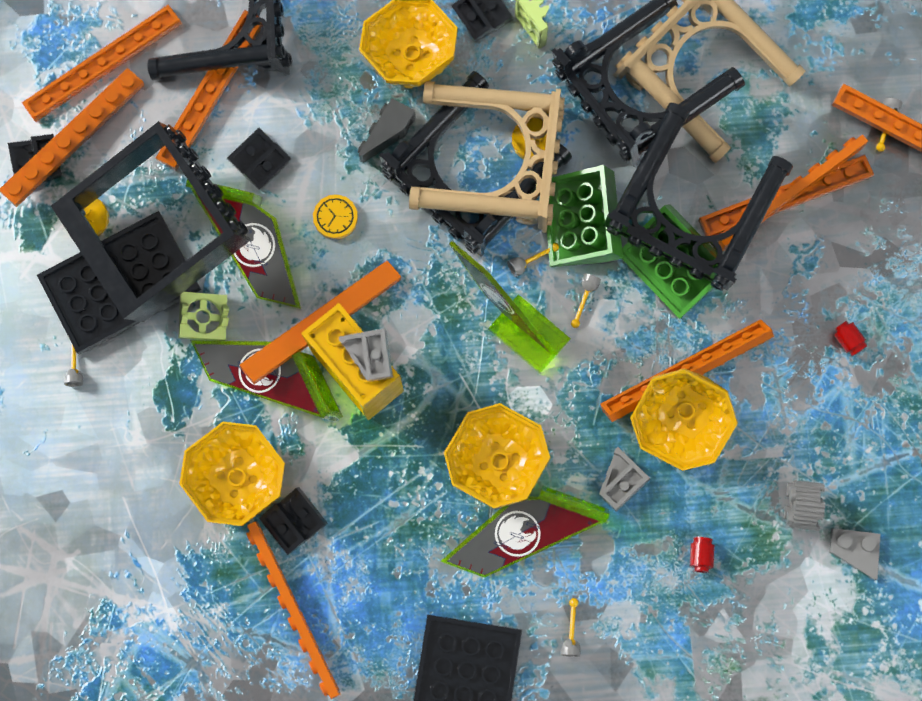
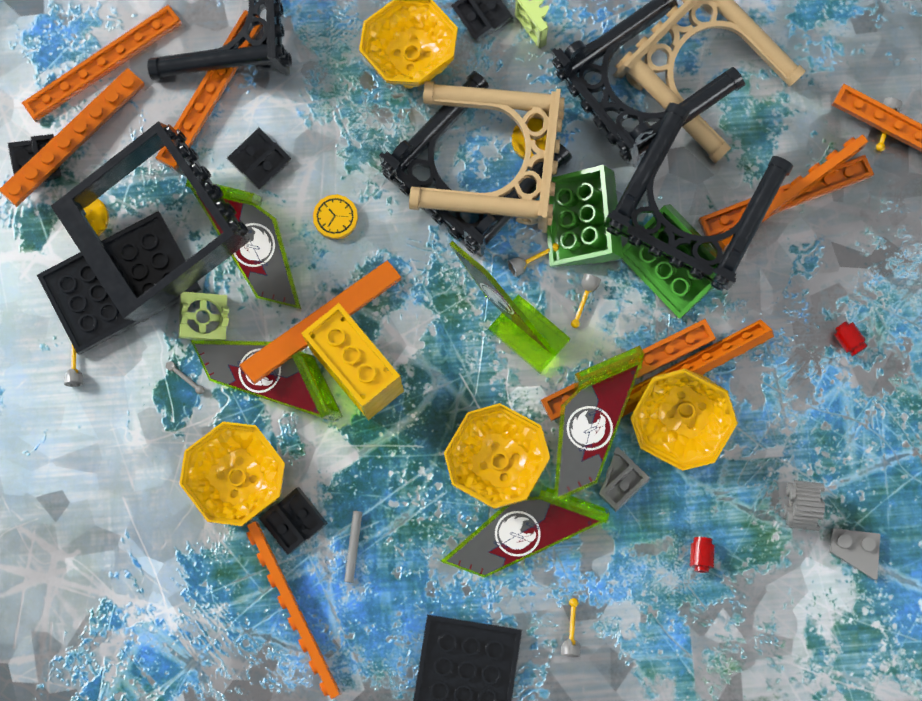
light grey wing [339,328,393,382] -> none
dark grey slope [358,98,416,163] -> none
none -> light grey hinge [166,361,204,394]
none -> light grey bar [344,511,362,583]
none -> orange plate [540,319,716,422]
none -> piece [553,346,644,503]

